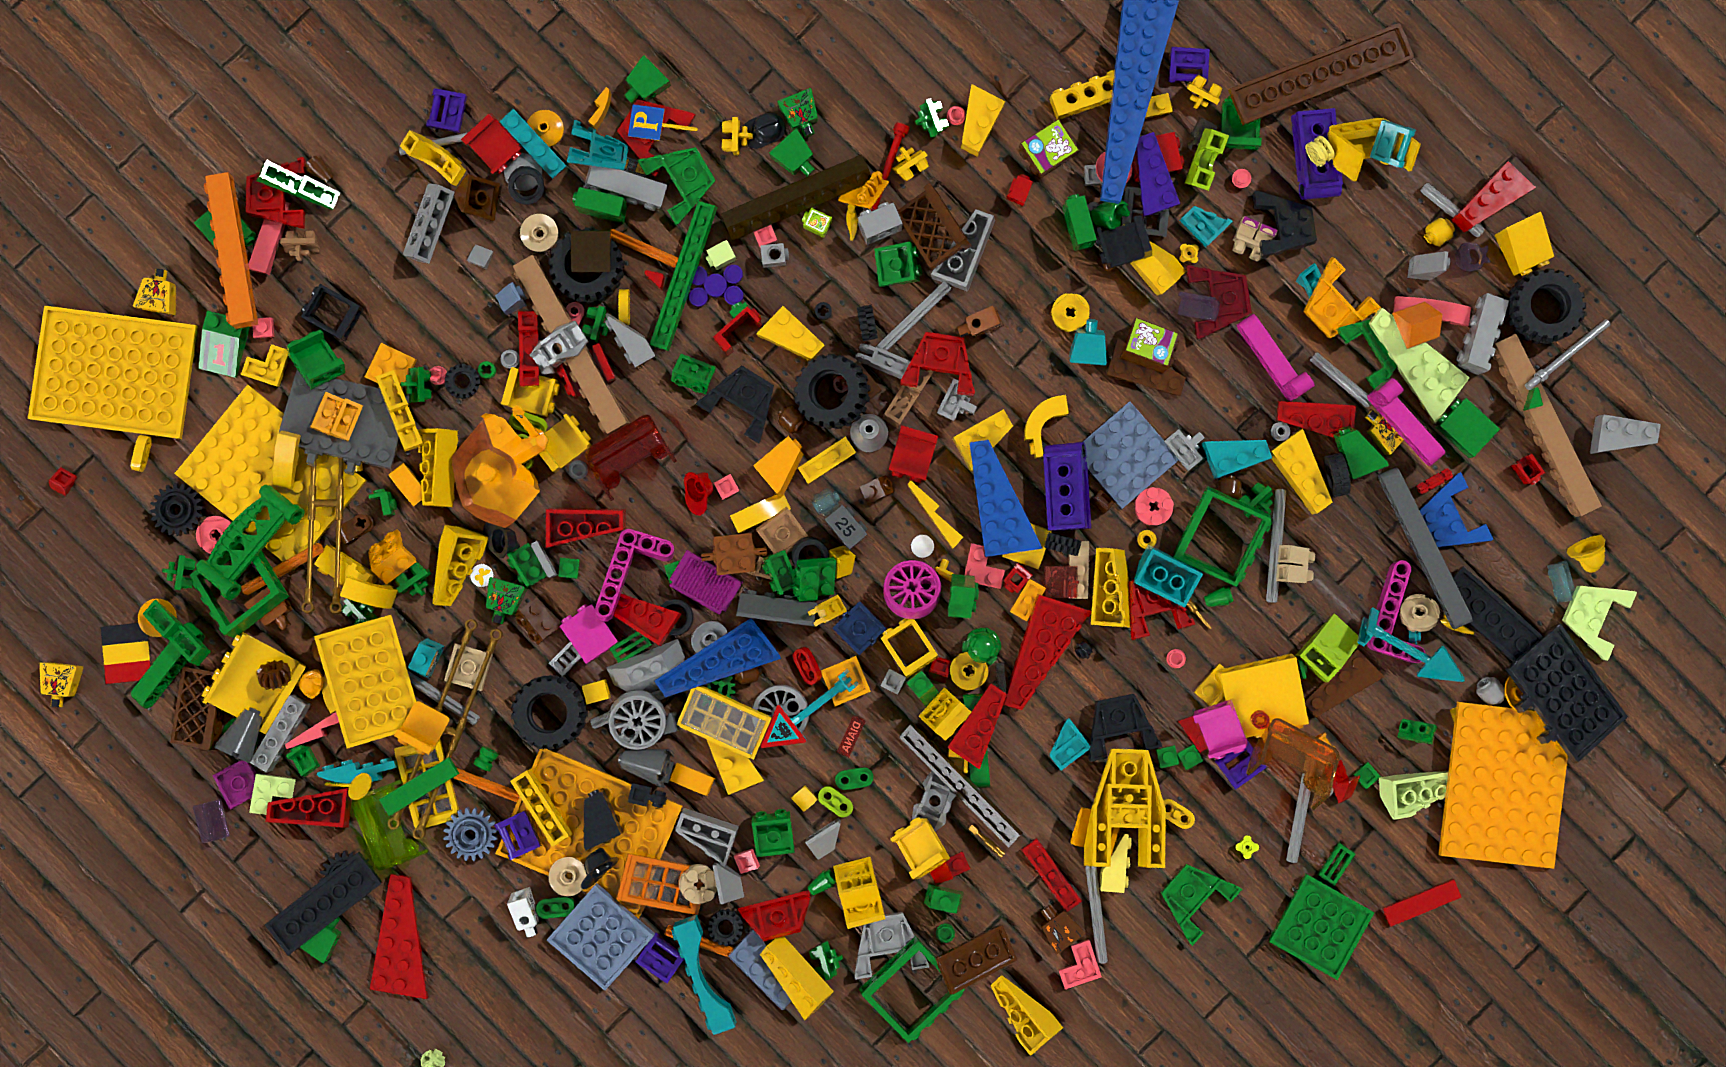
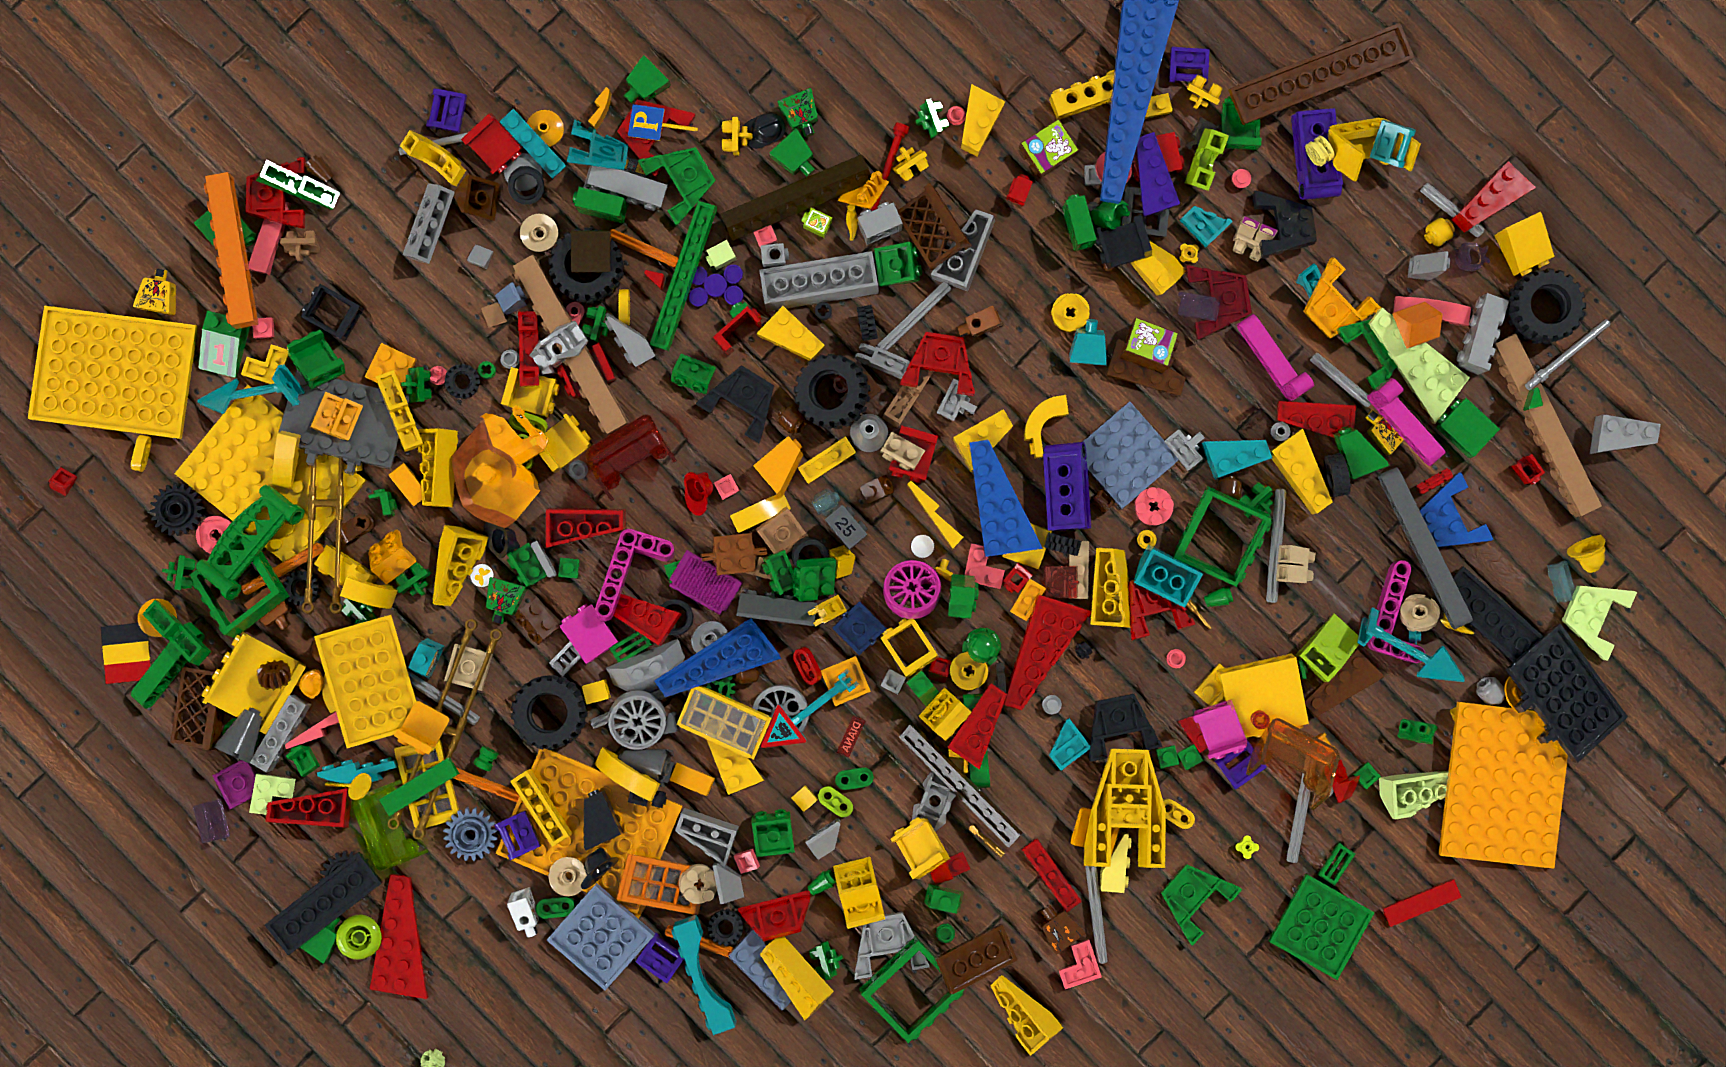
yellow torso [40,662,84,707] -> none
none -> teal piece [197,364,305,414]
none -> black tyre [283,571,322,605]
none -> lime hat [336,915,382,960]
none -> medium nougat slope [481,302,507,328]
none -> yellow slope [595,747,660,801]
none -> light grey arch [759,251,879,312]
none -> tan bracket [880,432,925,471]
none -> light grey plate [1042,695,1062,714]

